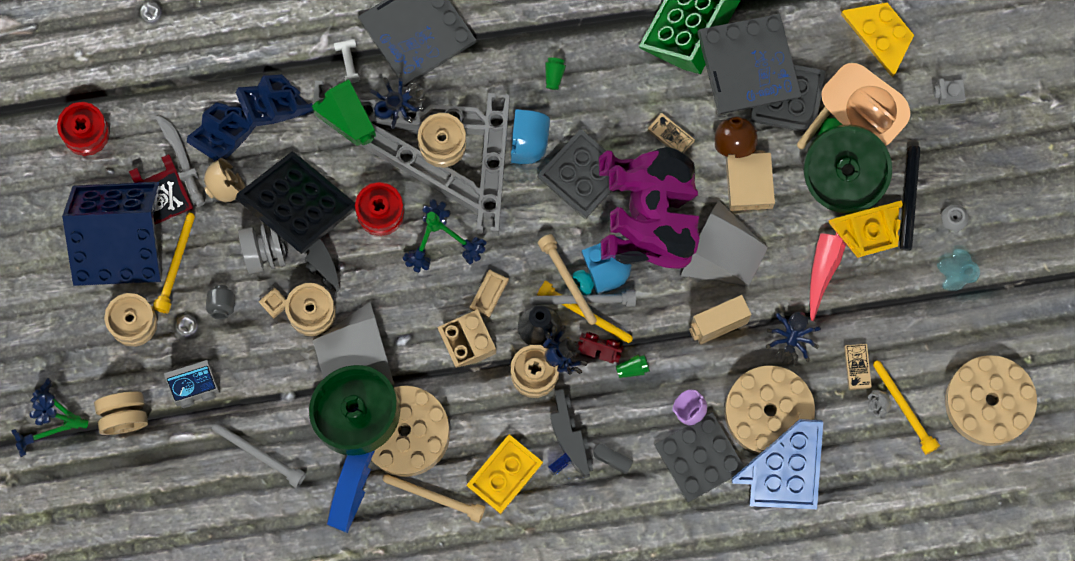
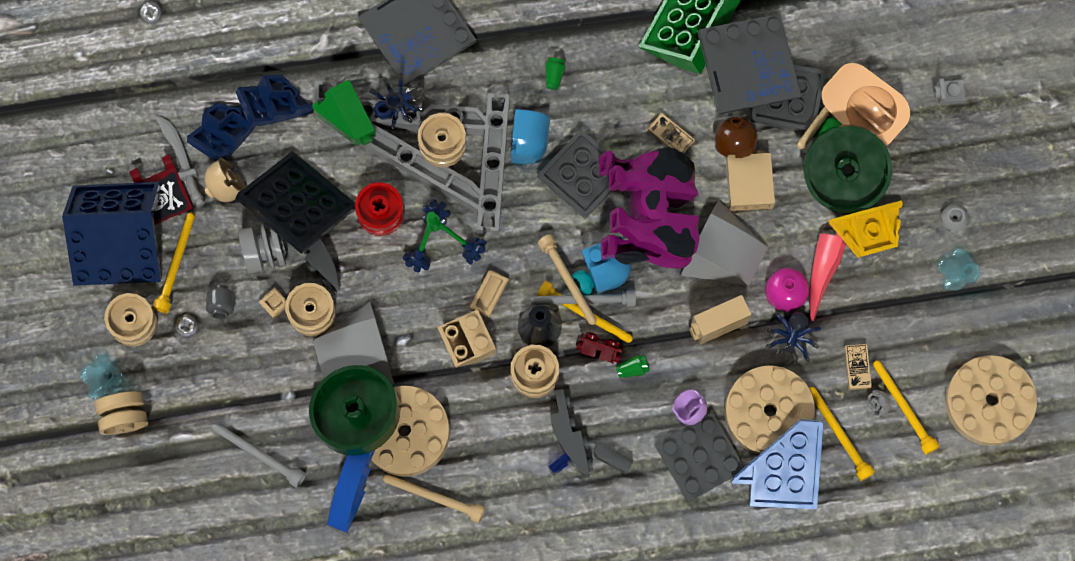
dark blue plant [11,378,88,457] -> none
red wheel [57,102,110,156] -> none
slope [164,360,220,408] -> none
white piece [334,39,360,83] -> none
yellow plate [466,434,543,515] -> none
animal [543,325,587,375] -> none
yellow wing [841,2,914,77] -> none
black axle [900,145,920,251] -> none
none -> clear light blue plate [80,355,122,399]
none -> dark pink cylinder [765,268,809,313]
none -> yellow piece [809,387,876,481]

